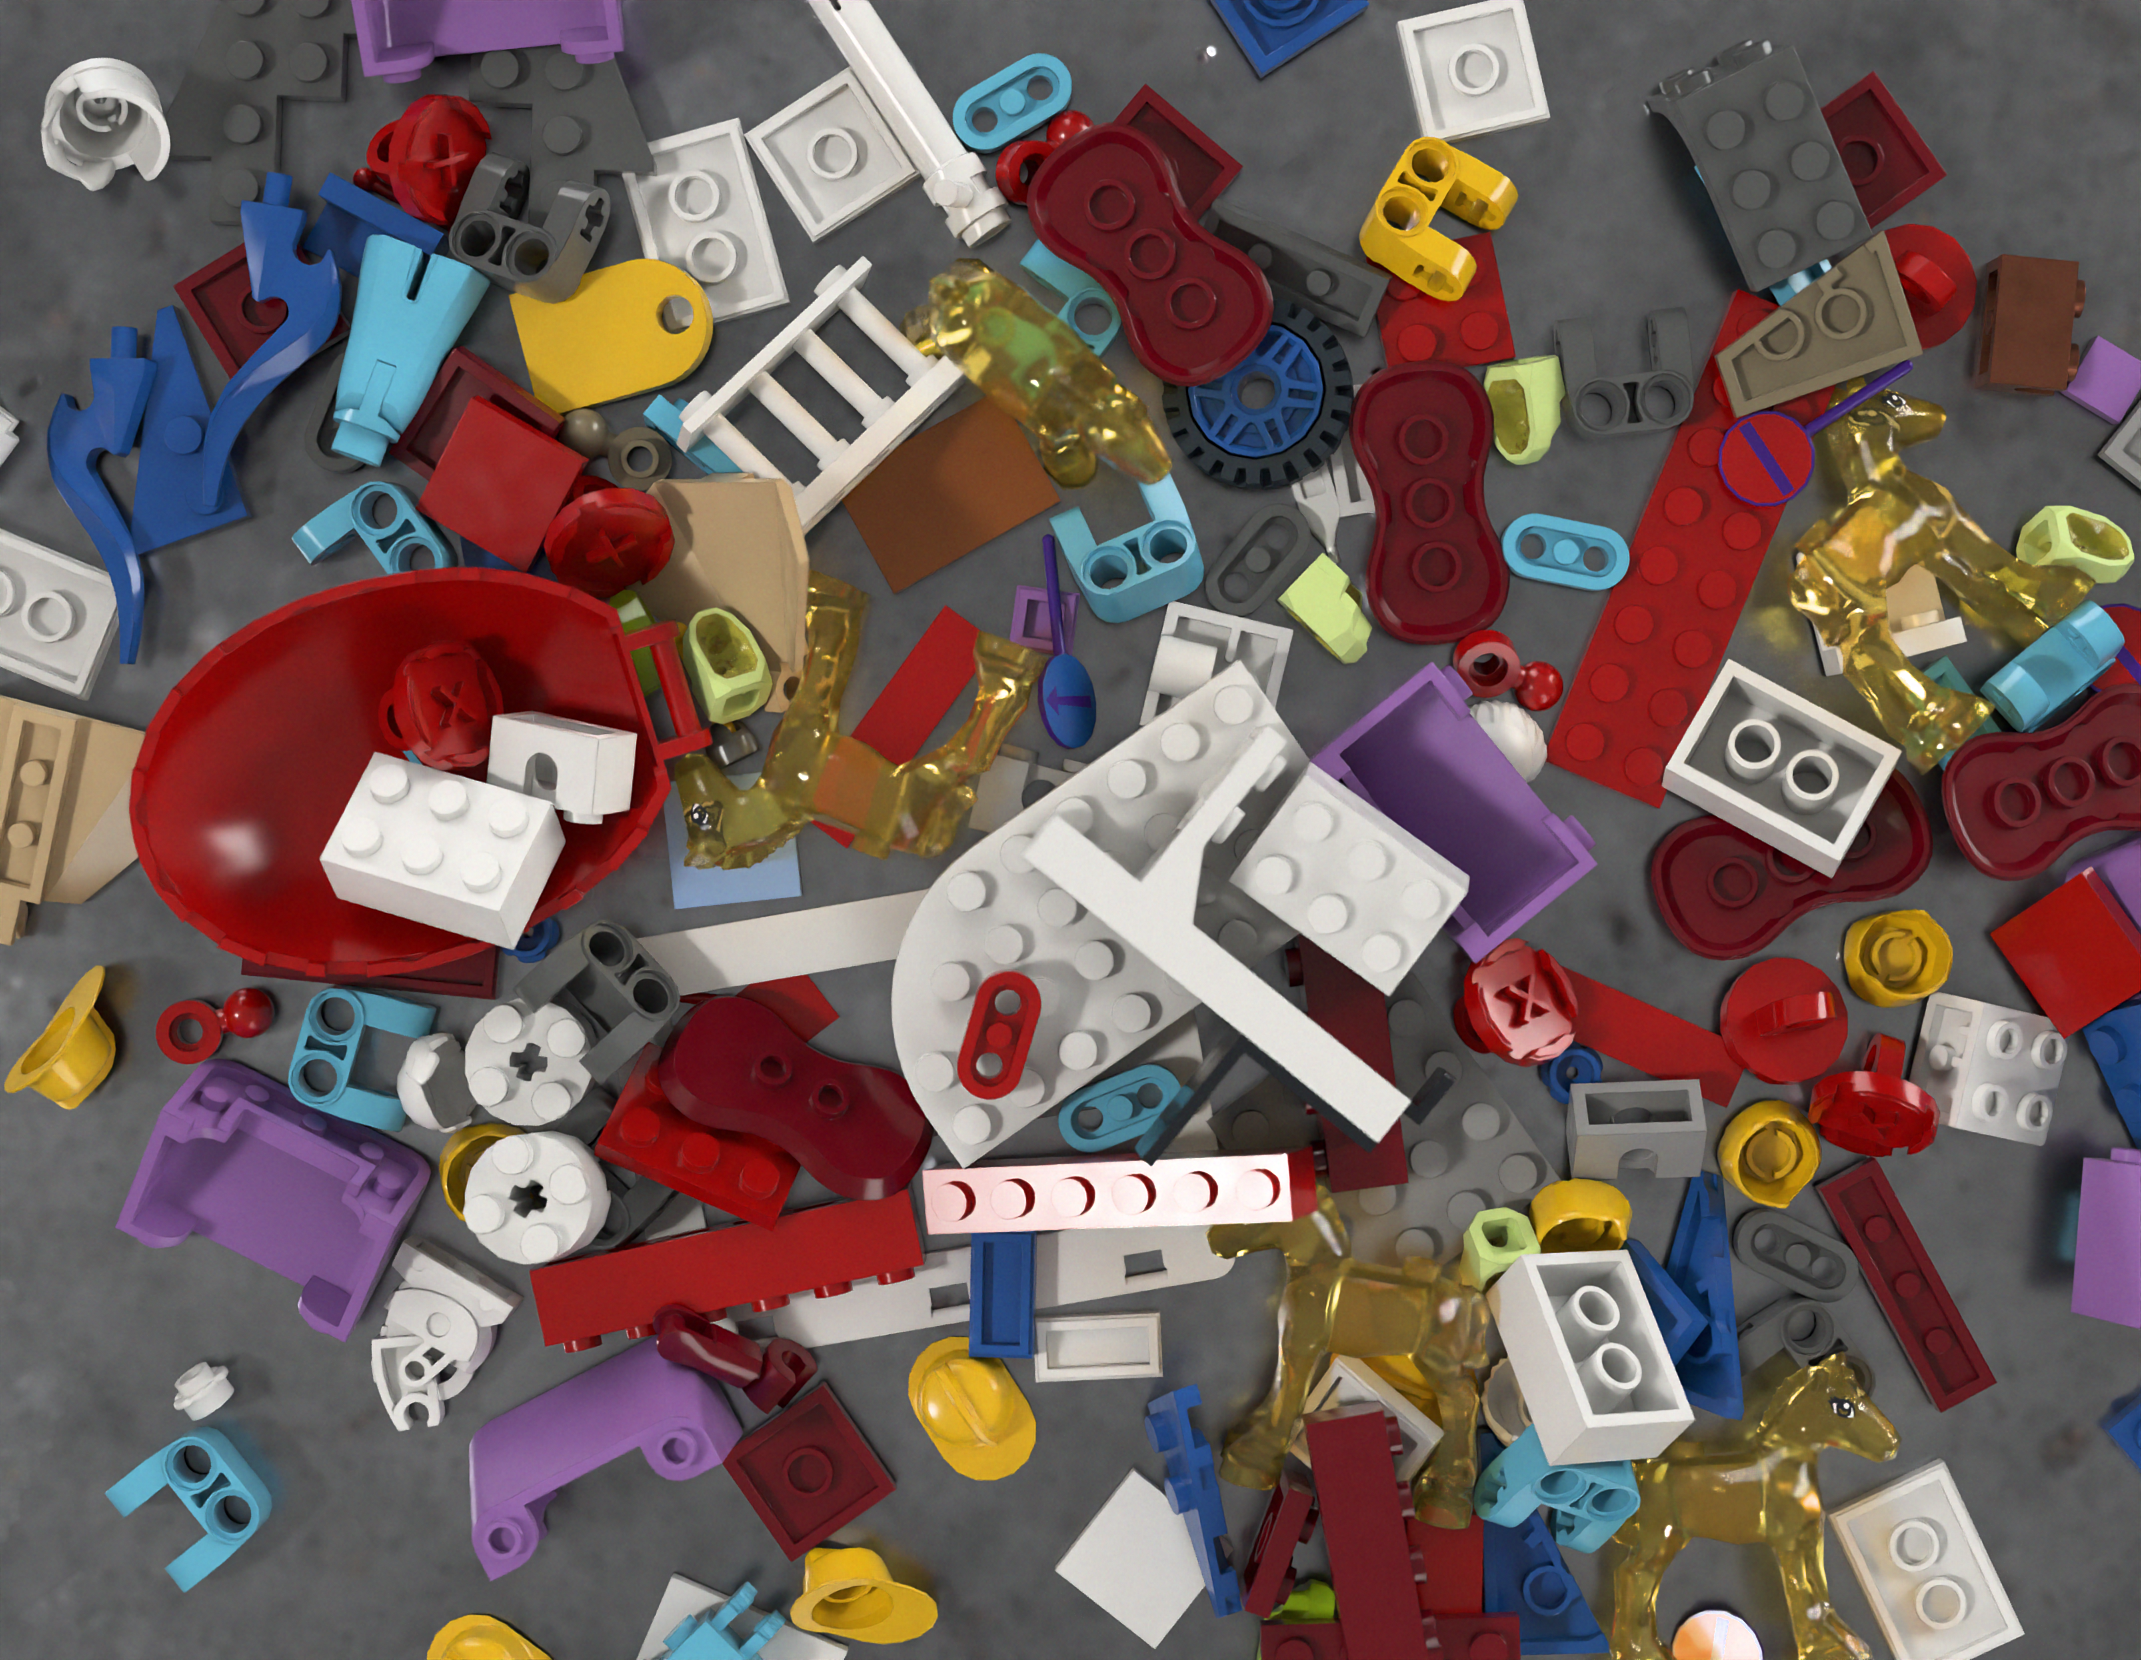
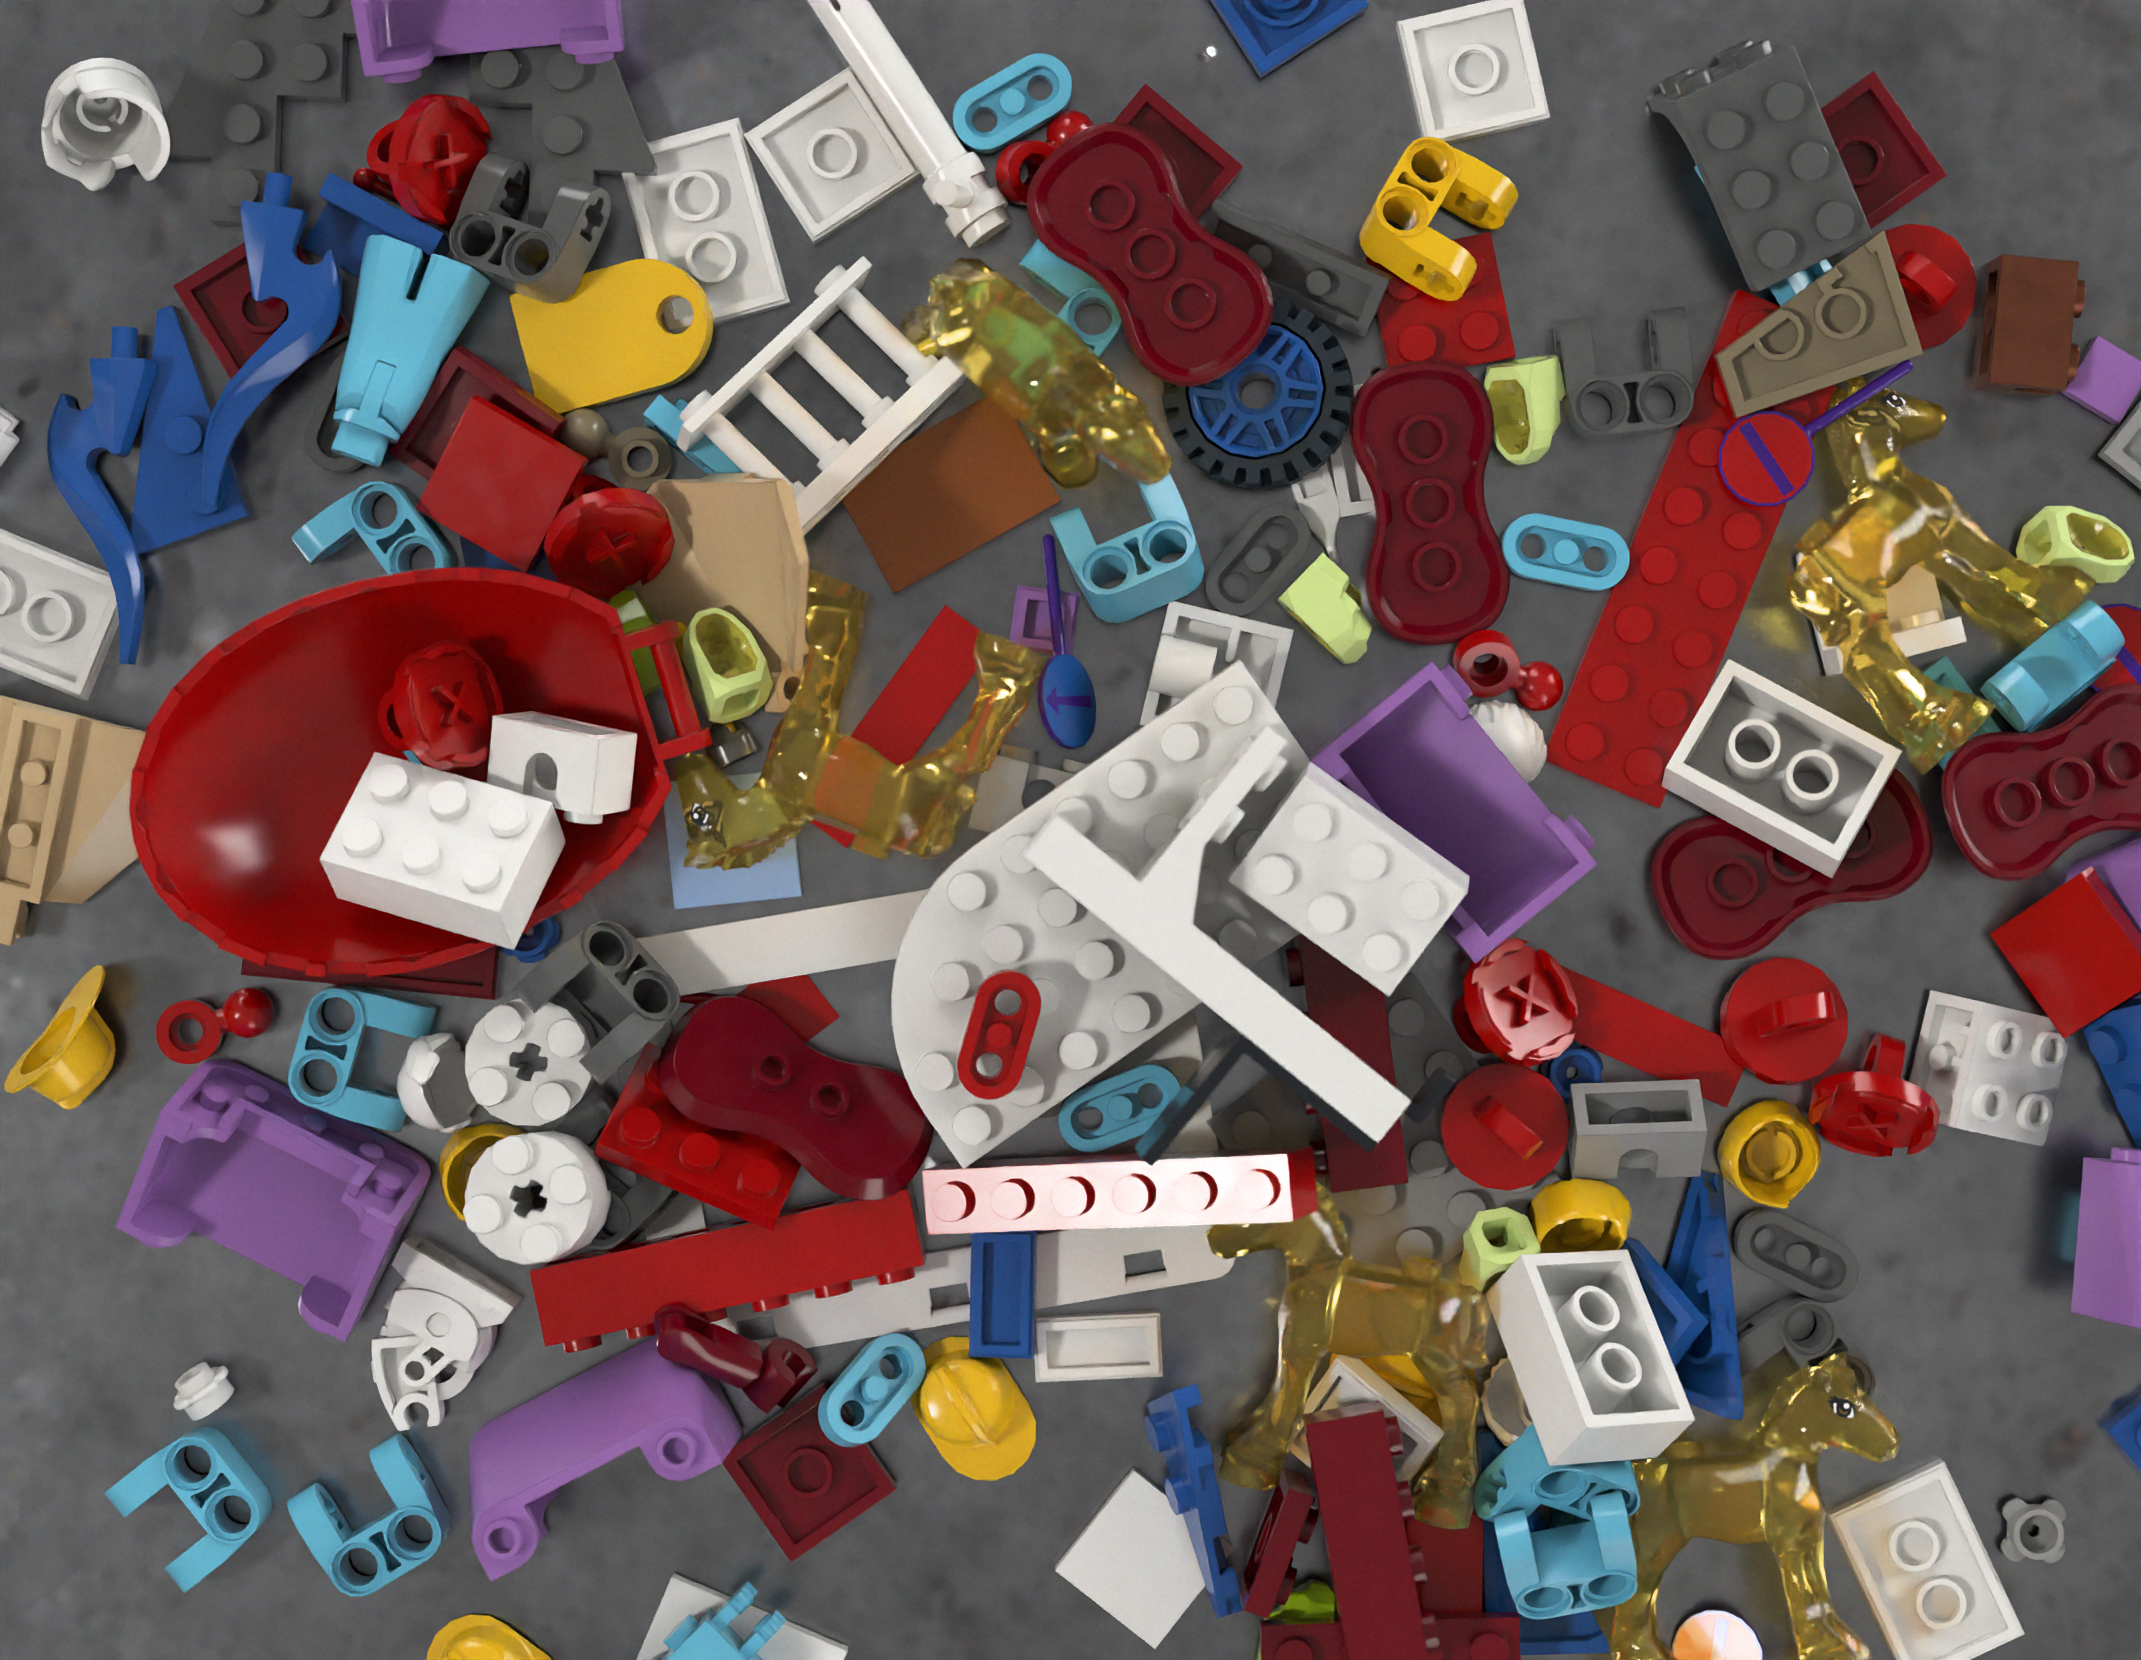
yellow piece [790,1547,938,1644] -> none
dark red plate [1815,1156,1997,1413] -> none
yellow hair [1844,909,1953,1008] -> none
none -> medium azure piece [287,1434,451,1597]
none -> medium azure plate [818,1333,926,1447]
none -> red tile [1440,1062,1569,1191]
none -> medium azure piece [1493,1491,1638,1620]
none -> light grey plate [2001,1498,2066,1563]

